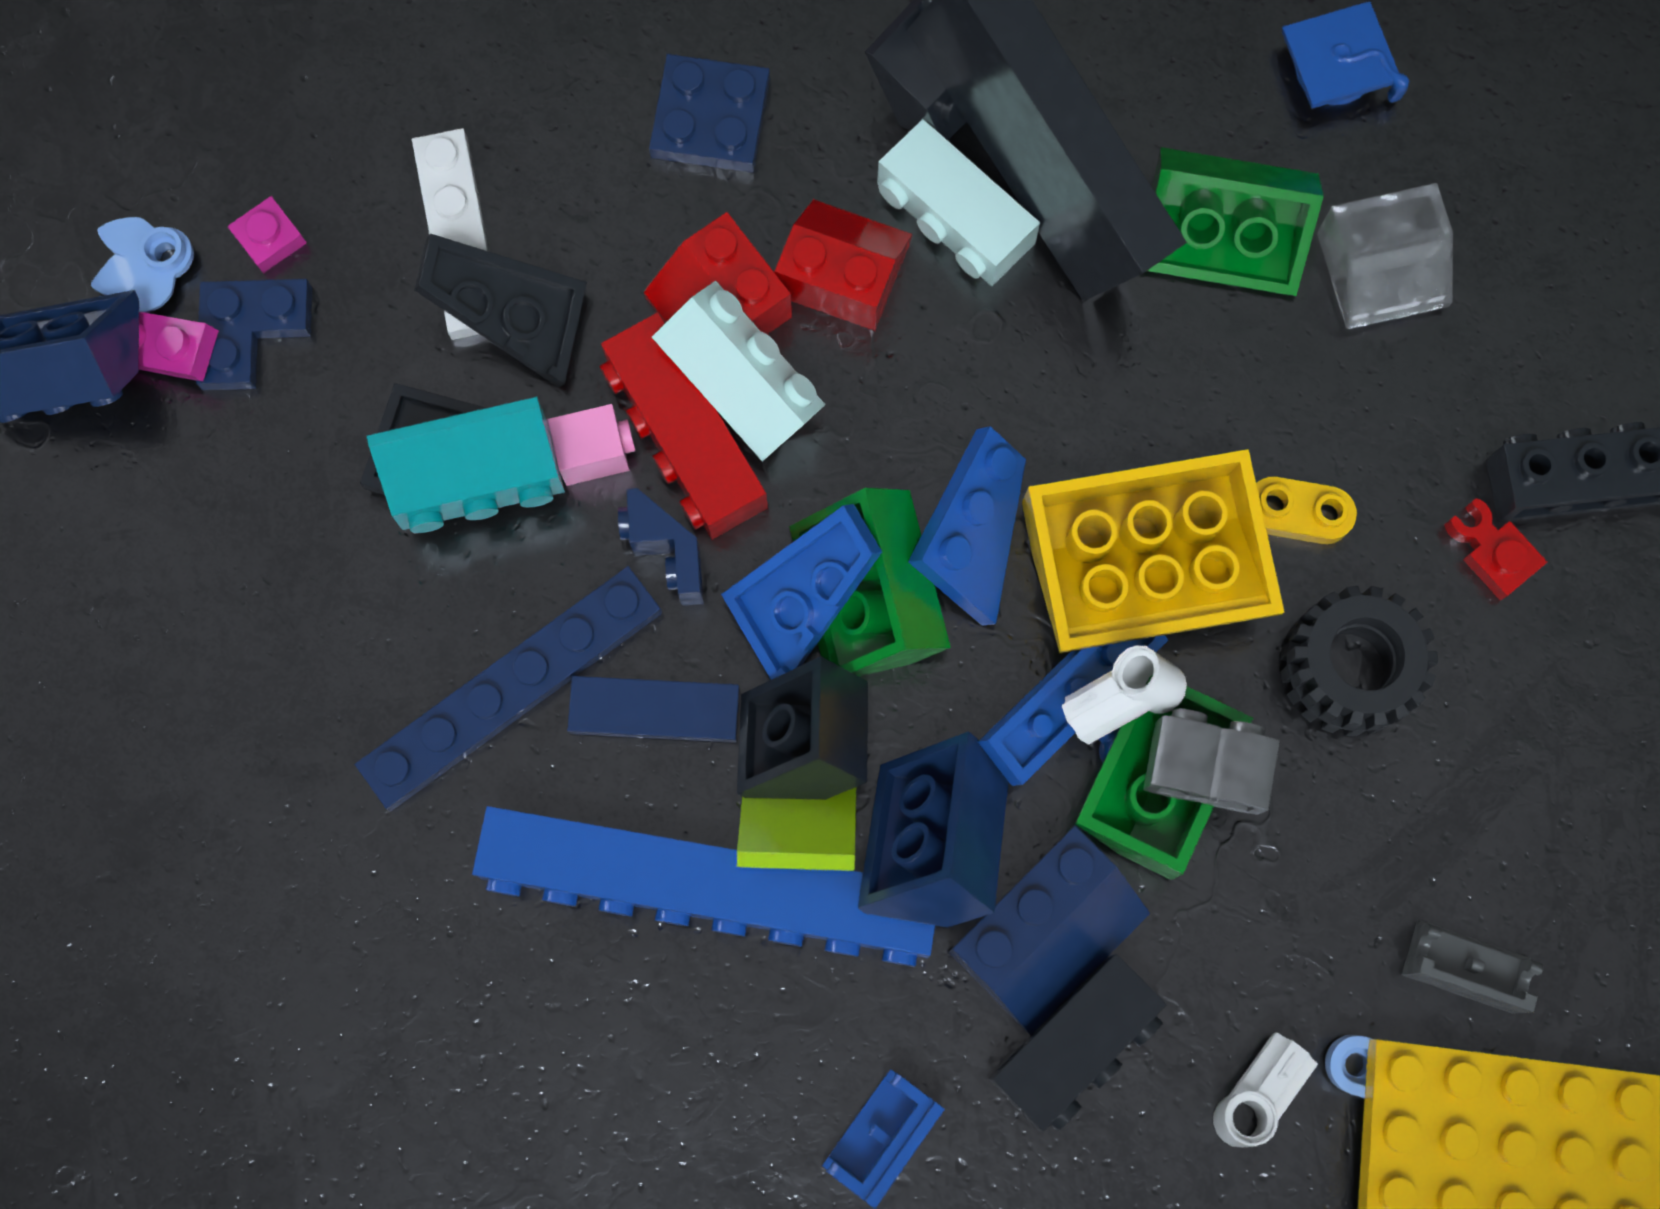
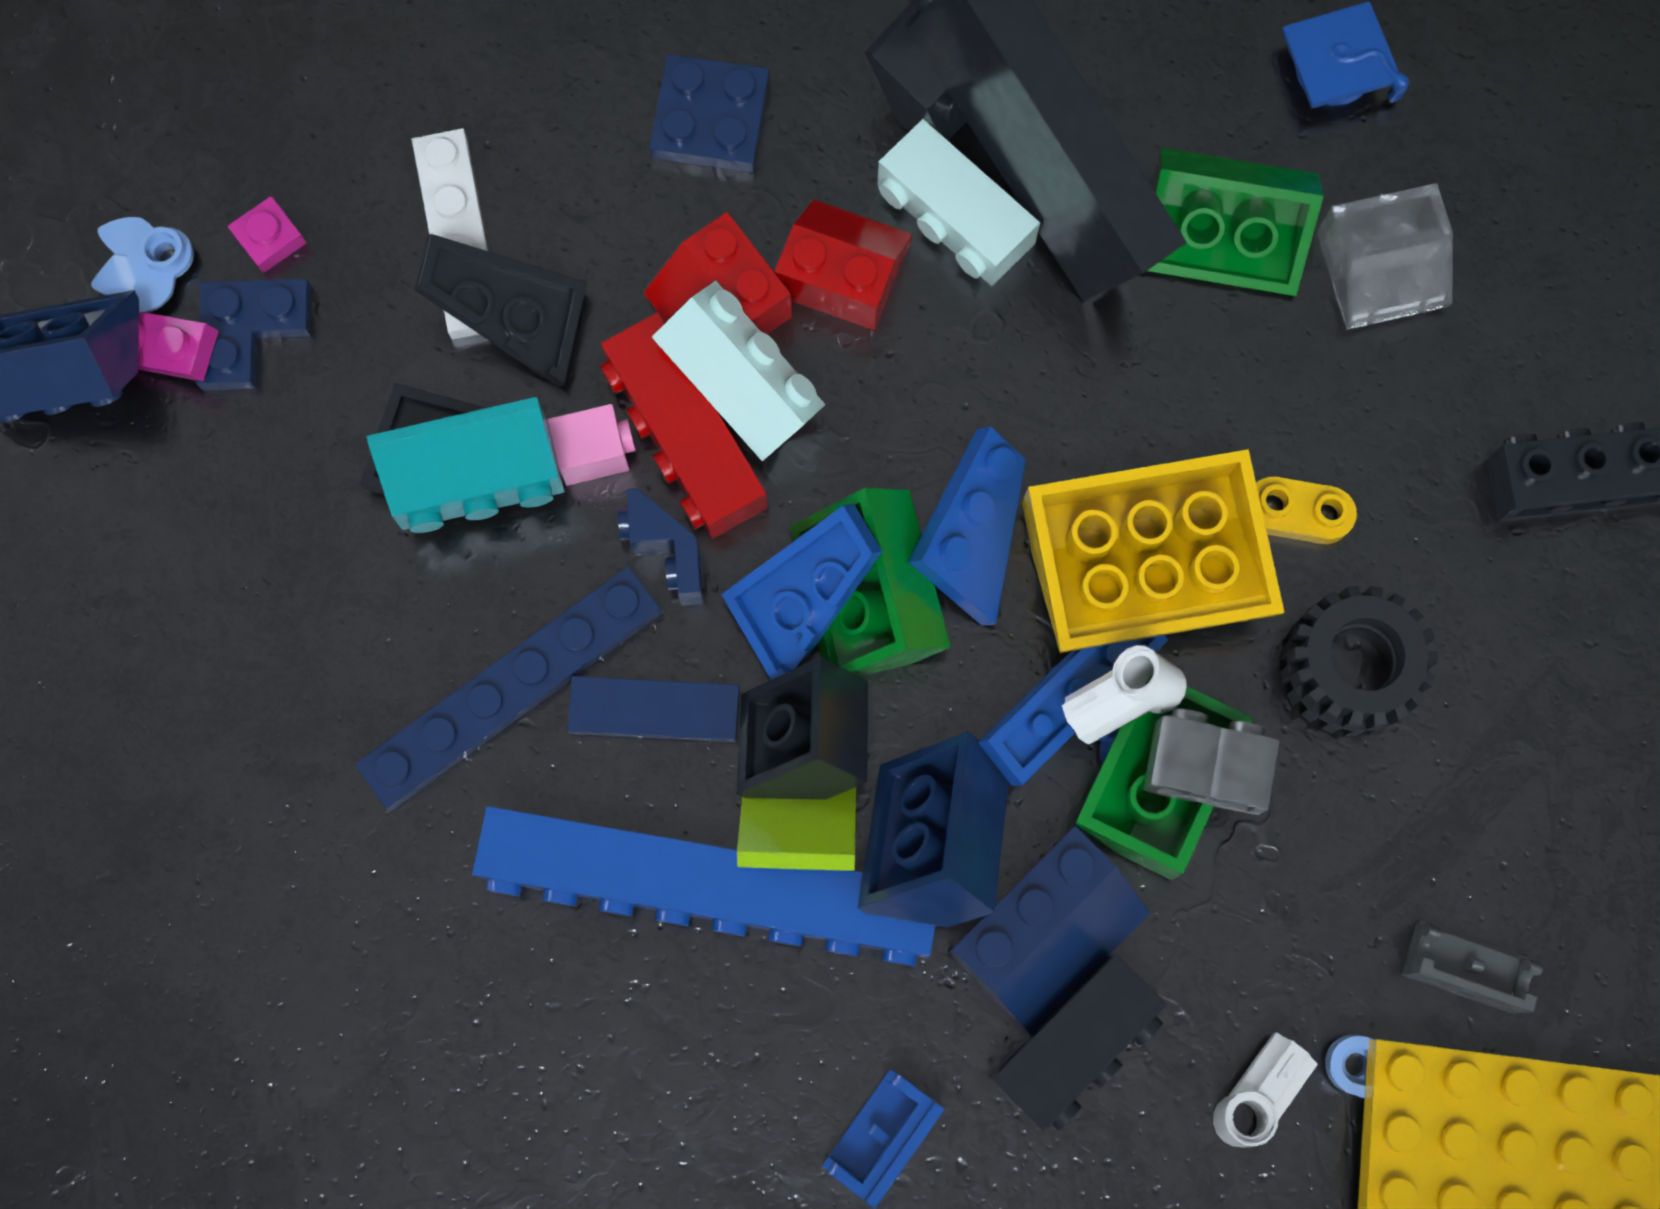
red plate [1444,498,1547,601] -> none

